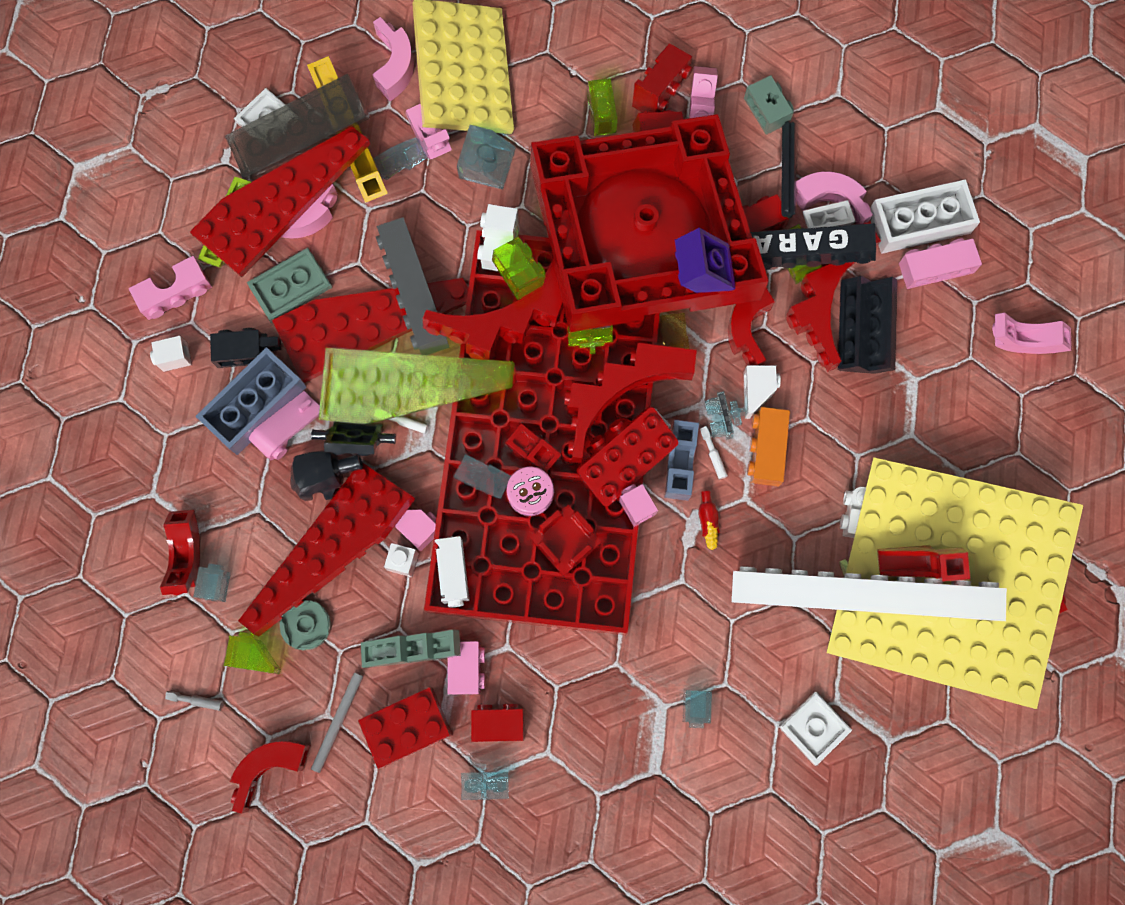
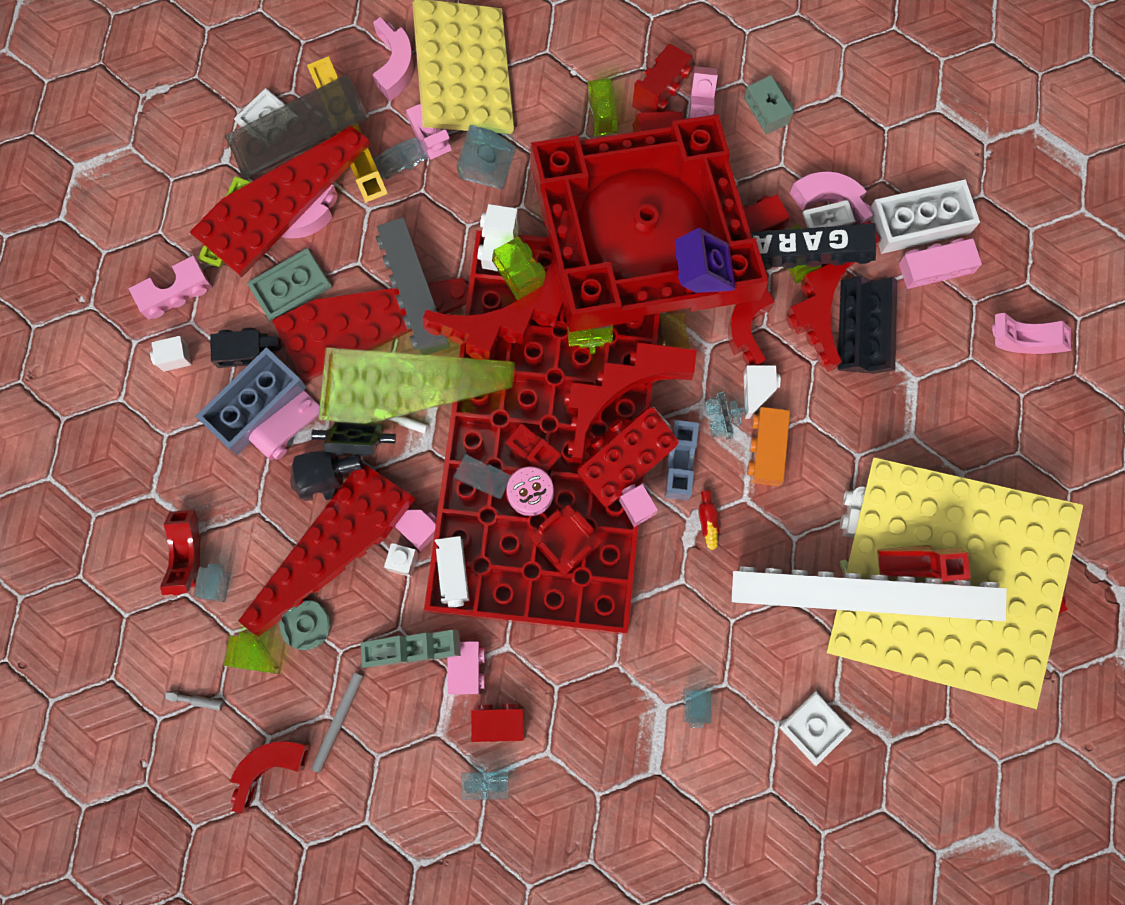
red brick [358,687,453,769] -> none
white piece [700,426,728,479] -> none
black axle [781,121,796,218] -> none

